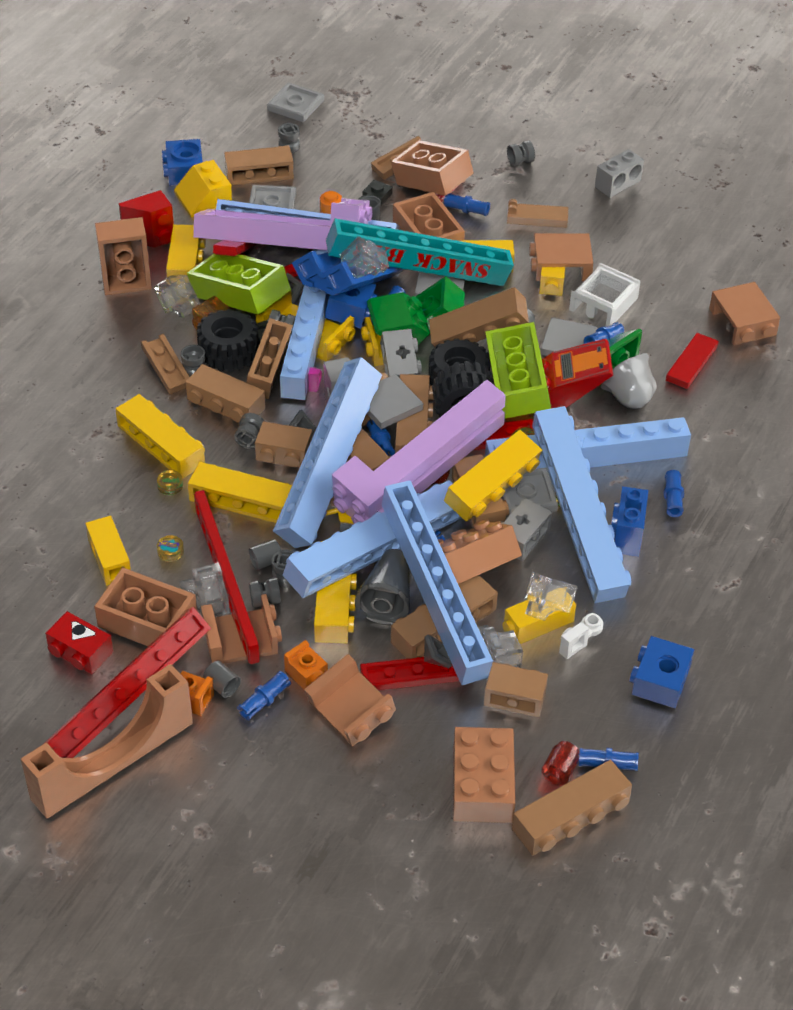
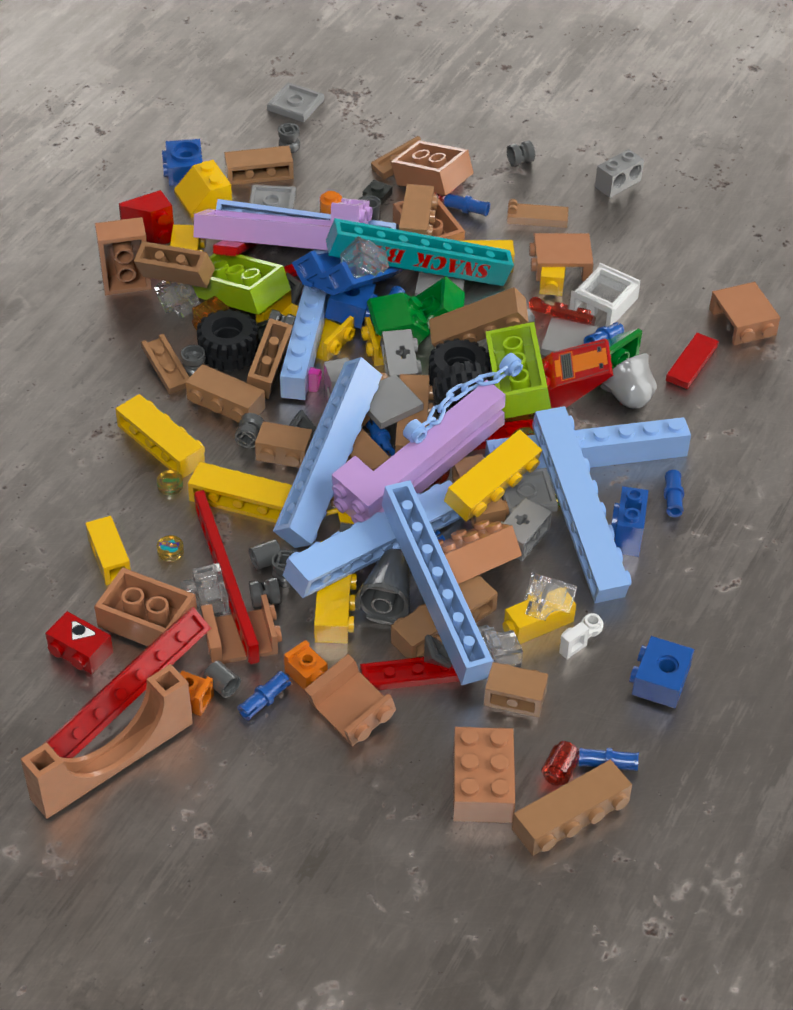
none -> medium nougat brick [134,241,215,288]
none -> medium nougat brick [399,184,438,236]
none -> light blue piece [403,353,523,444]
none -> clear red plate [529,297,596,326]

